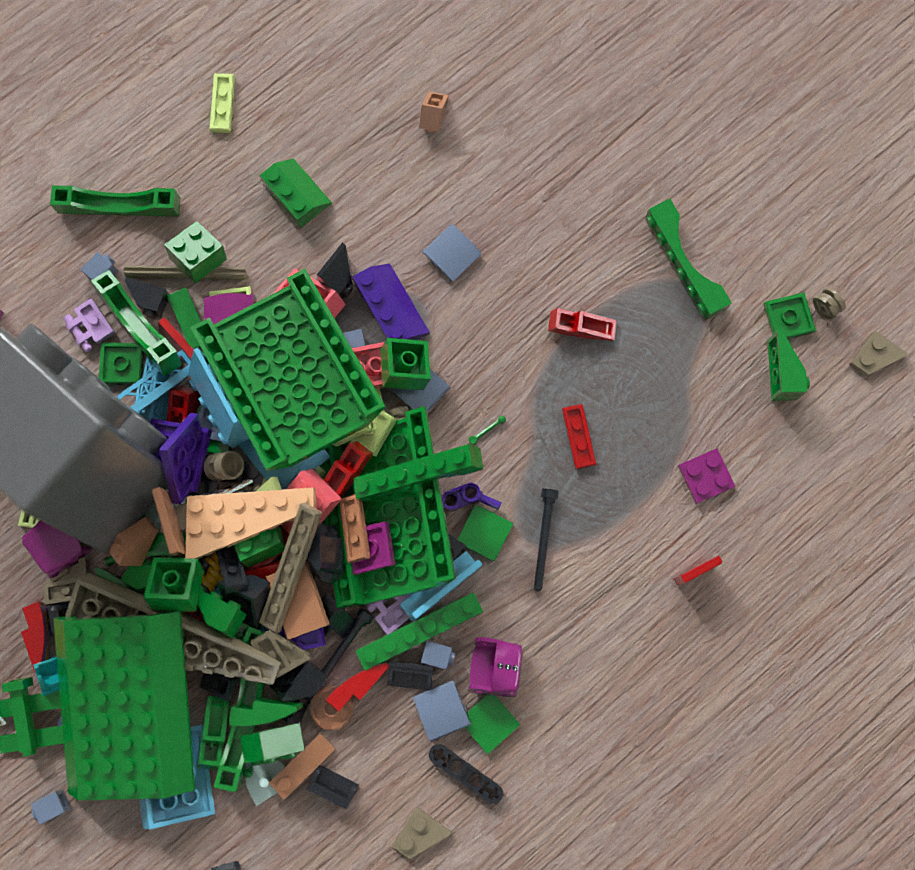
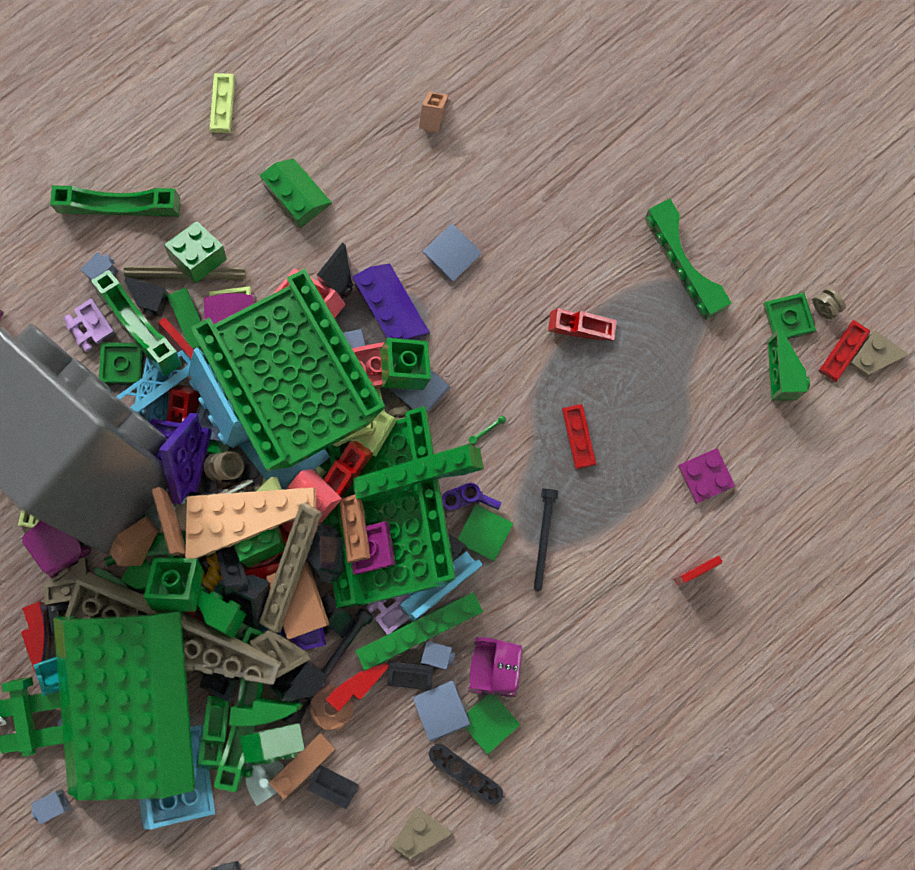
none -> red tile [818,319,871,382]

